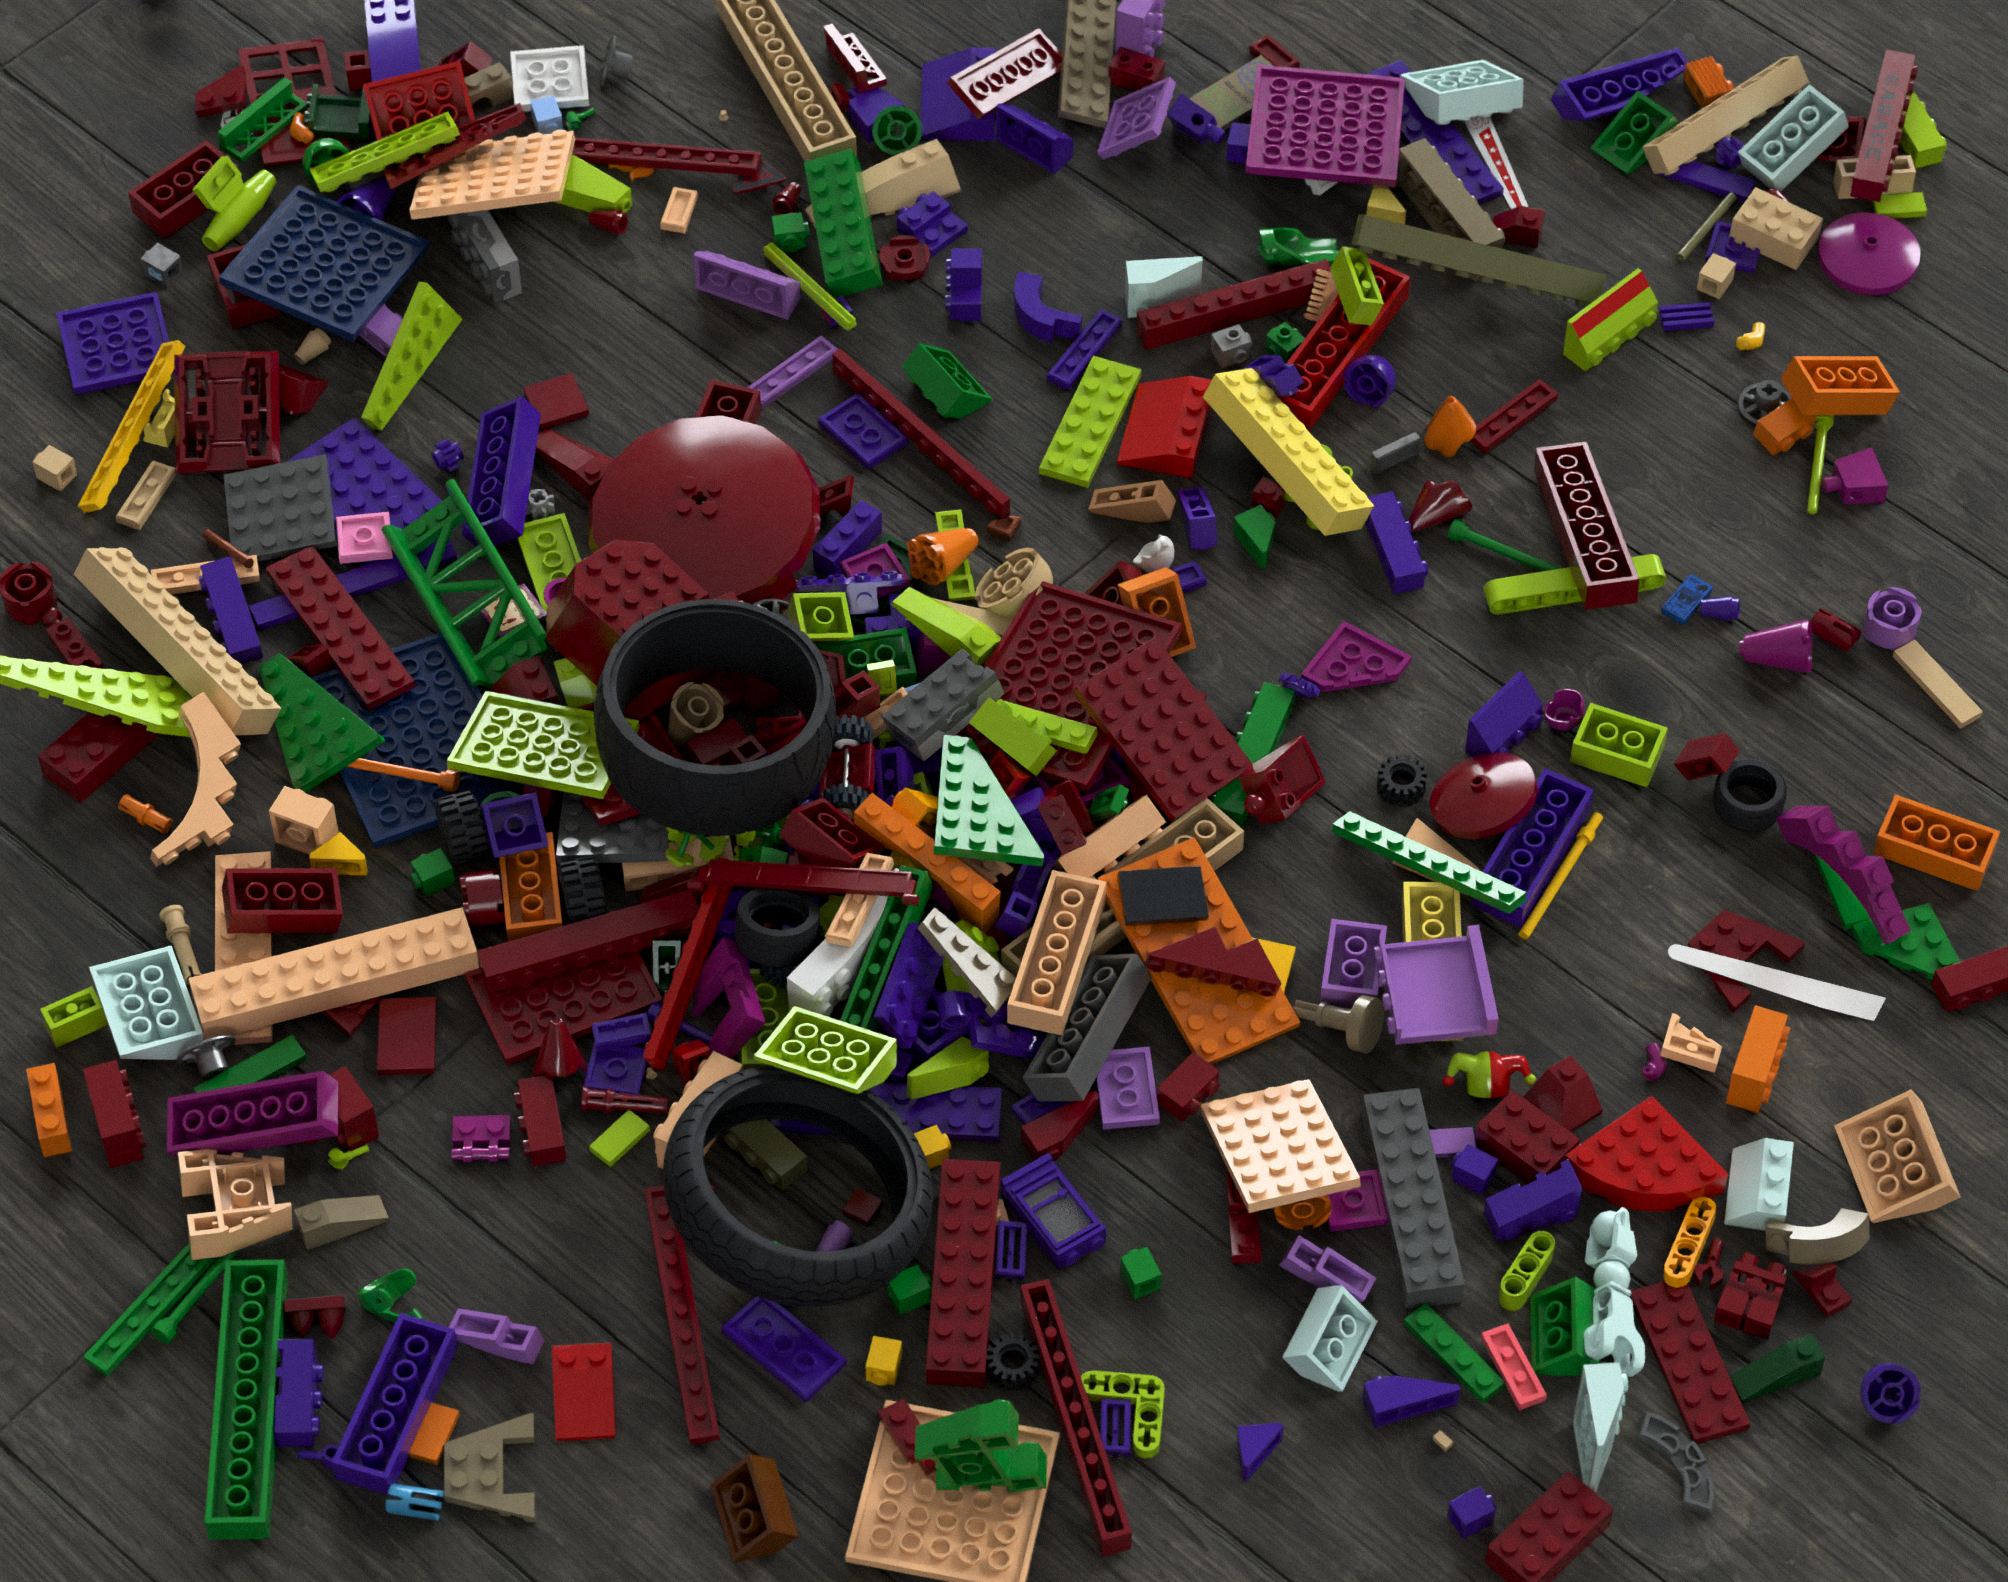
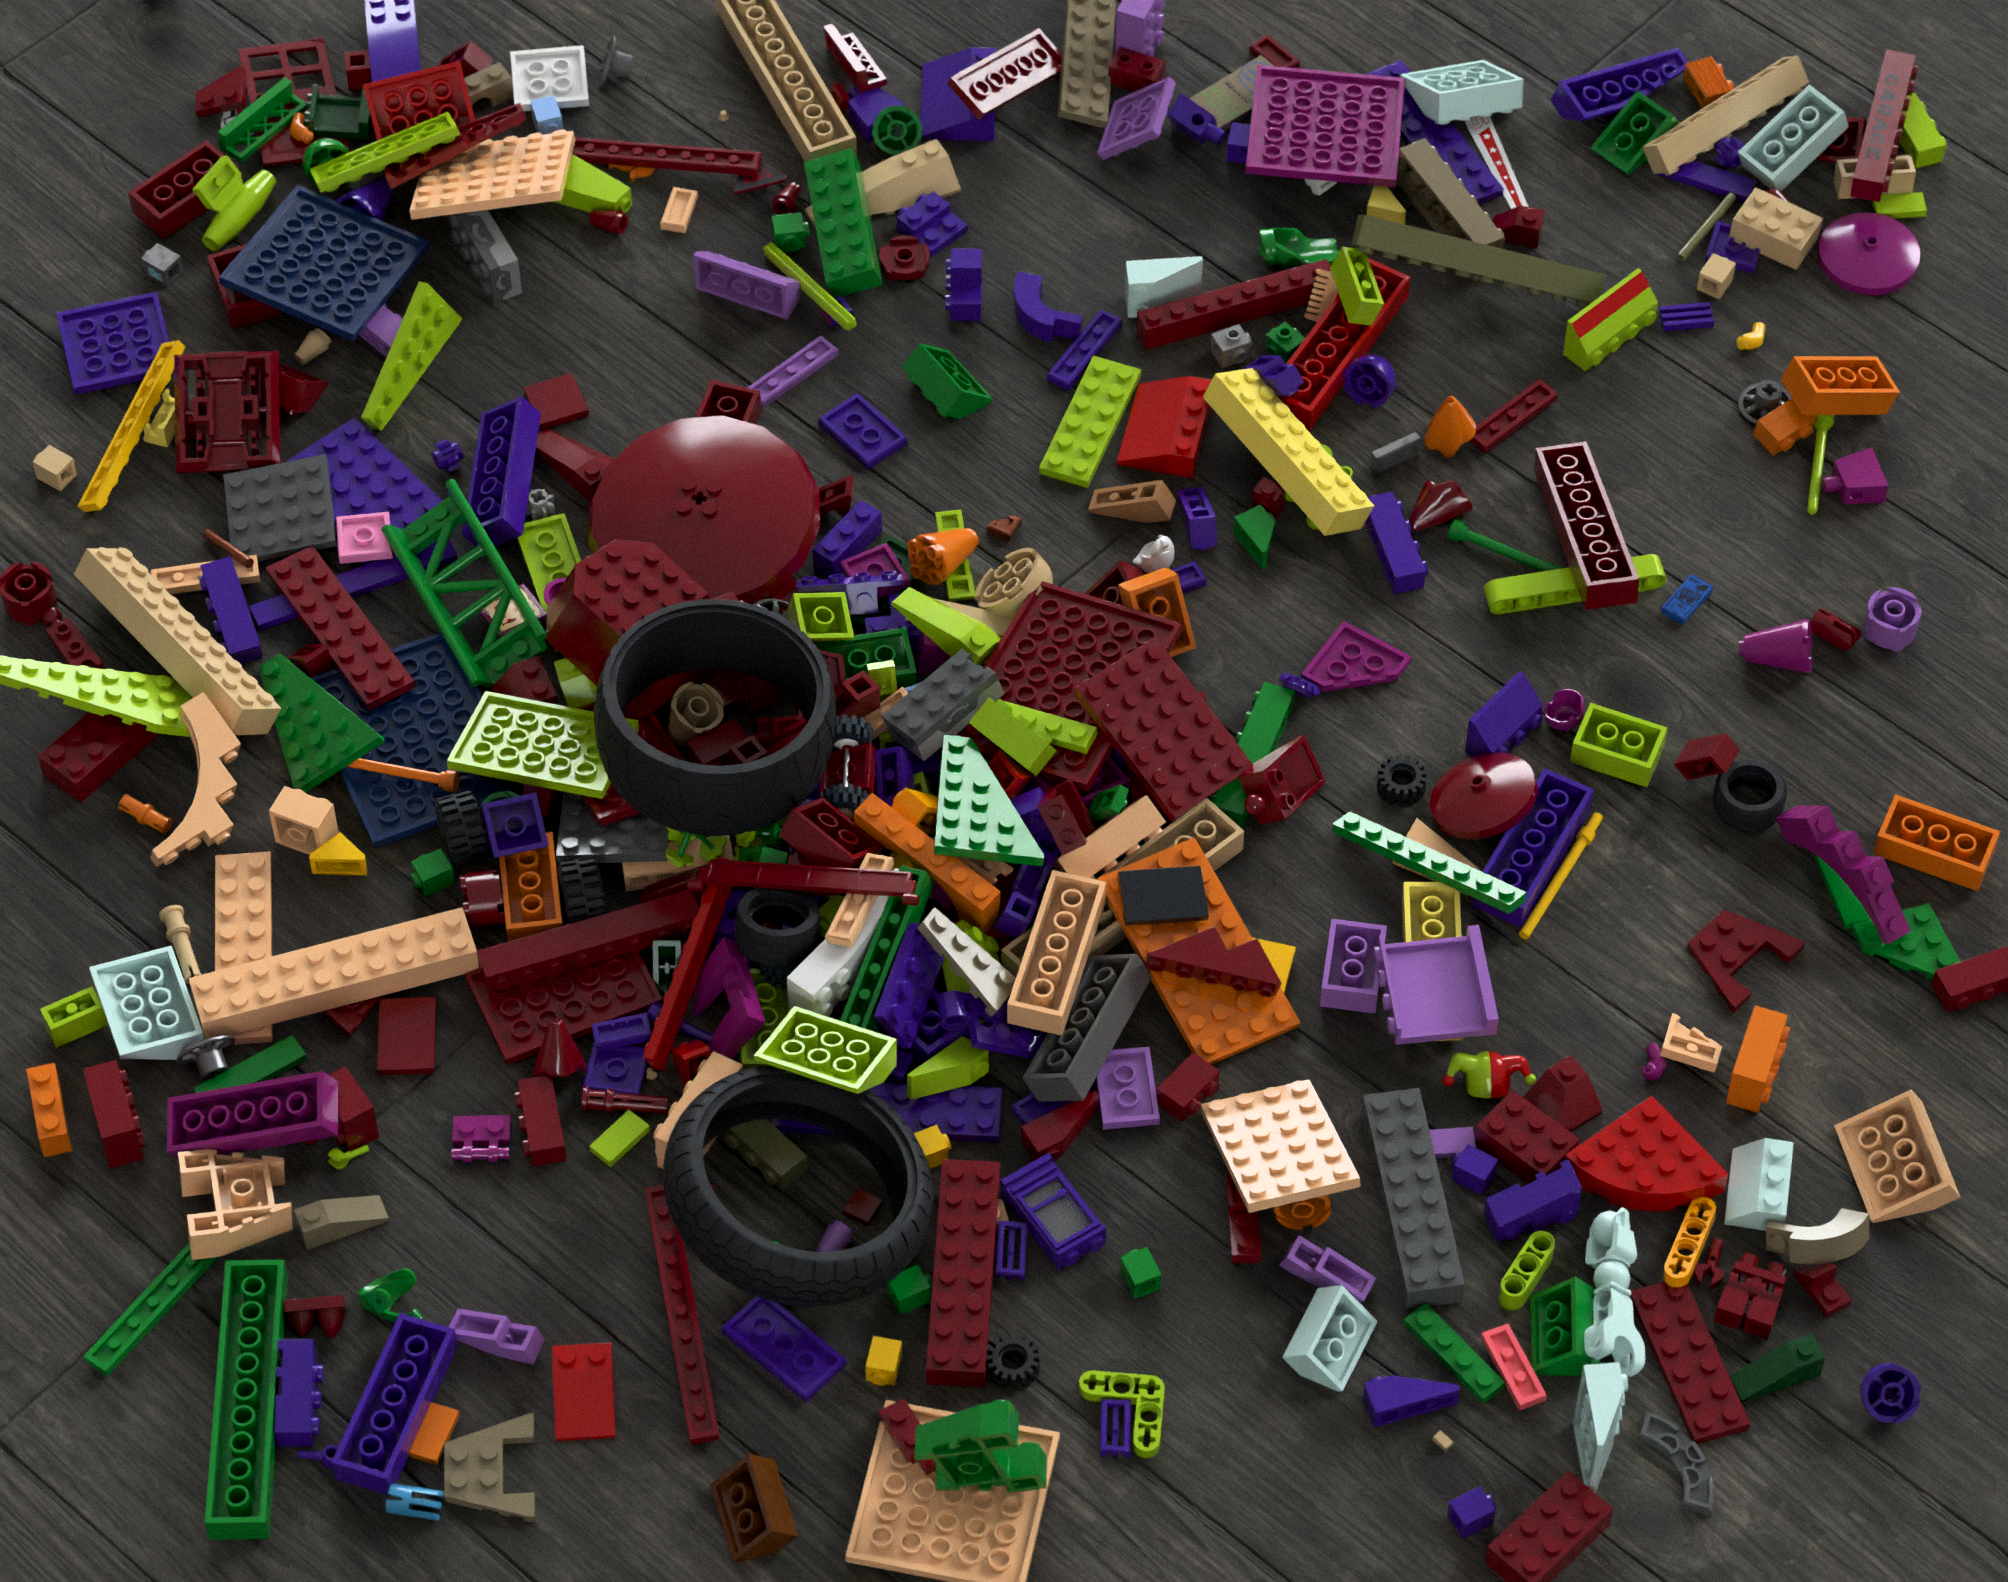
tan tile [116,460,176,530] -> none
green piece [151,1249,240,1344] -> none
dark red brick [222,868,343,933] -> none
green hand [565,108,596,131] -> none
dark red plate [832,349,1010,519] -> none
dark purple slope [996,103,1073,174] -> none
dark red brick [1021,1279,1132,1557] -> none
dark purple slope [1236,1422,1284,1481] -> none
dark tan piece [1292,995,1384,1053] -> none
magenta plate [1327,1169,1387,1232] -> none
white sticker [1668,944,1886,1021] -> none
dark purple cone [1700,596,1740,622] -> none
tan tile [1893,639,1983,729] -> none

